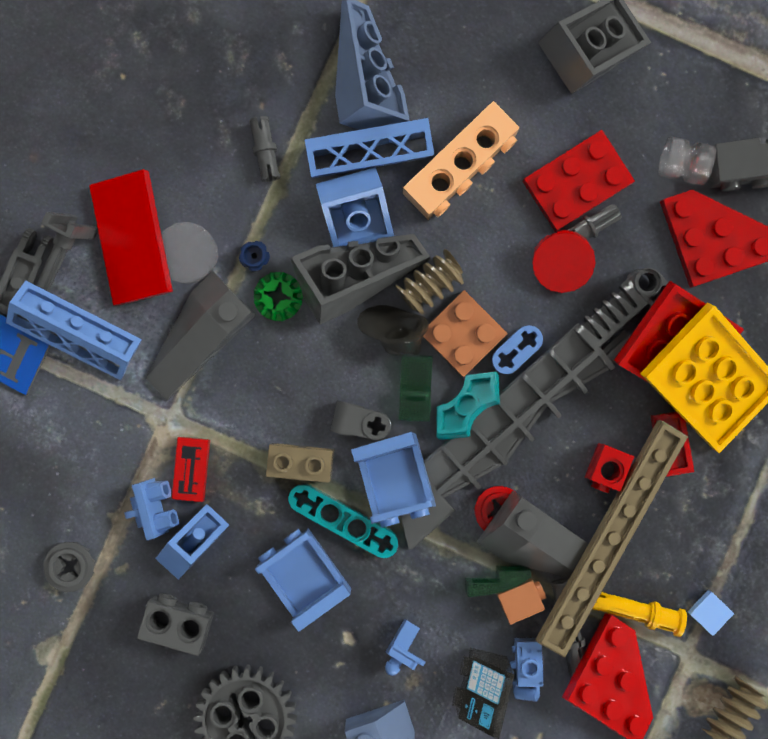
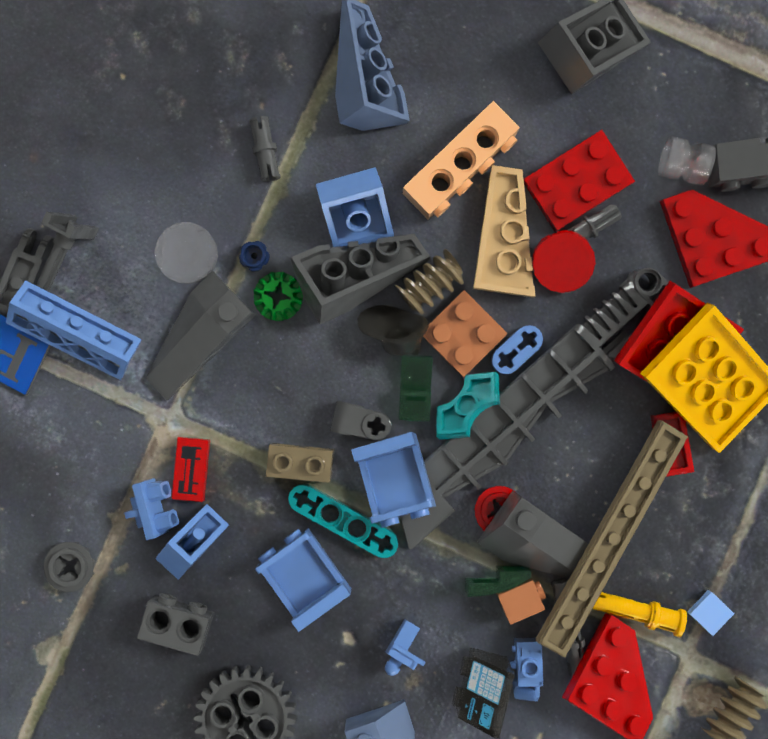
red tile [89,169,173,306] -> none
medium blue fence [305,118,435,178] -> none
red brick [585,443,634,494] -> none
none -> tan wing [473,165,536,298]

